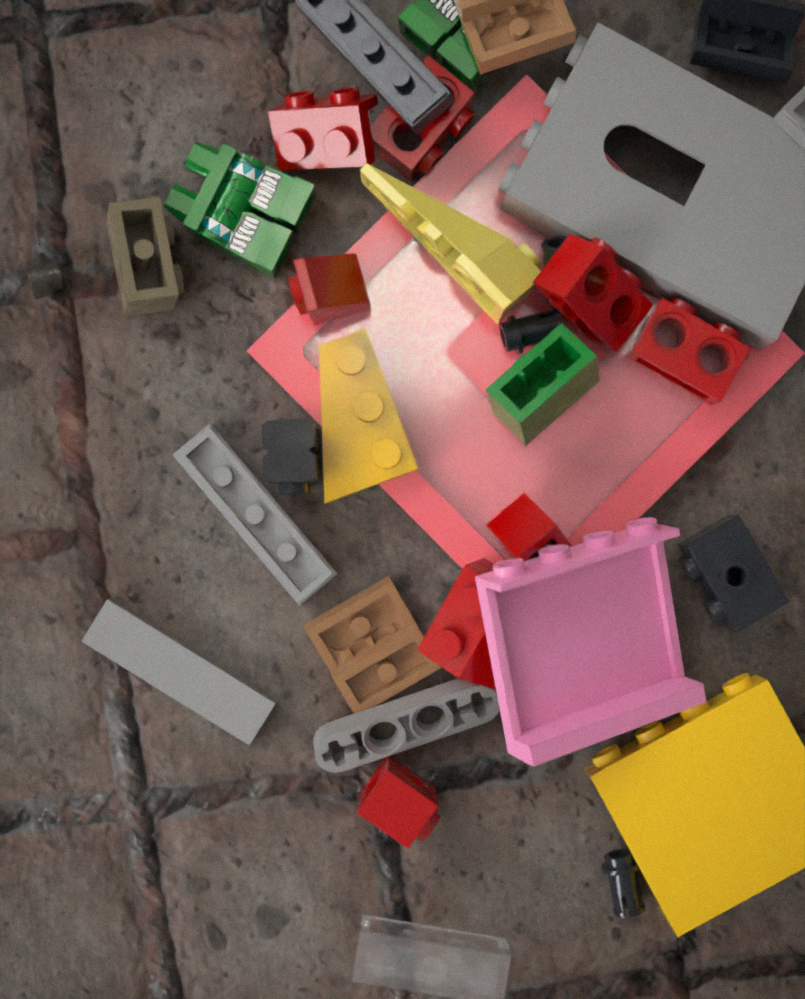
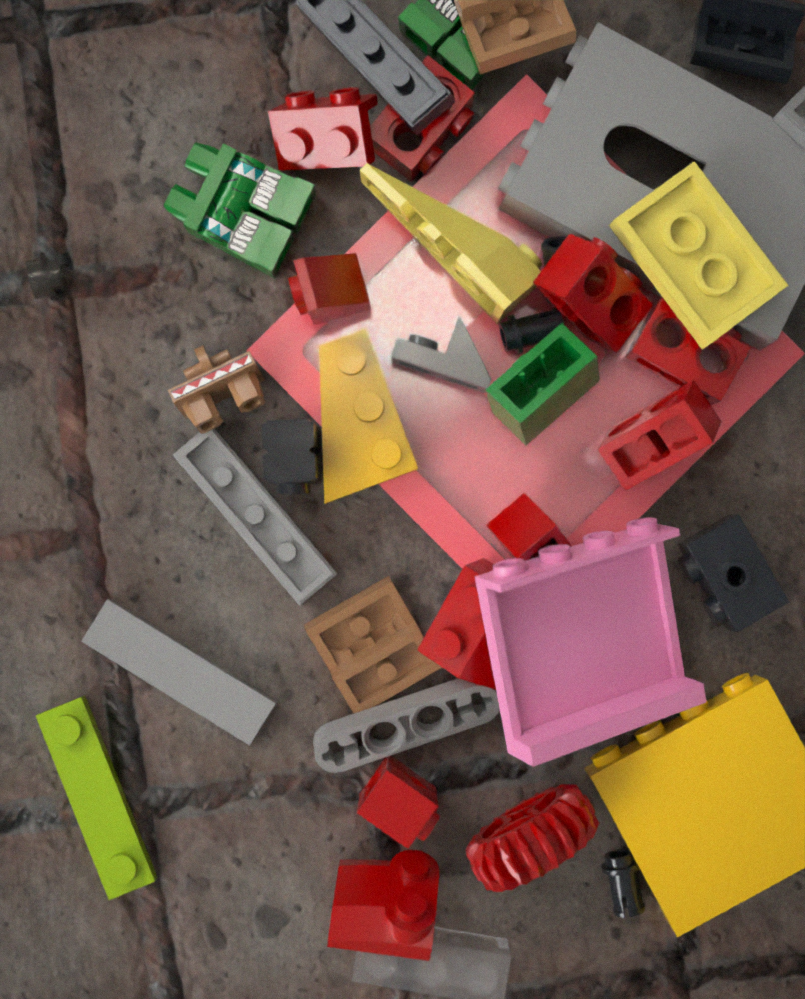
dark tan brick [106,197,184,317] -> none
none -> lime plate [36,695,158,900]
none -> medium nougat hips [168,345,265,434]
none -> red slope [327,850,439,961]
none -> slope [391,316,491,393]
none -> red gear [465,784,600,892]
none -> red brick [597,380,722,491]
none -> light yellow plate [609,161,789,350]

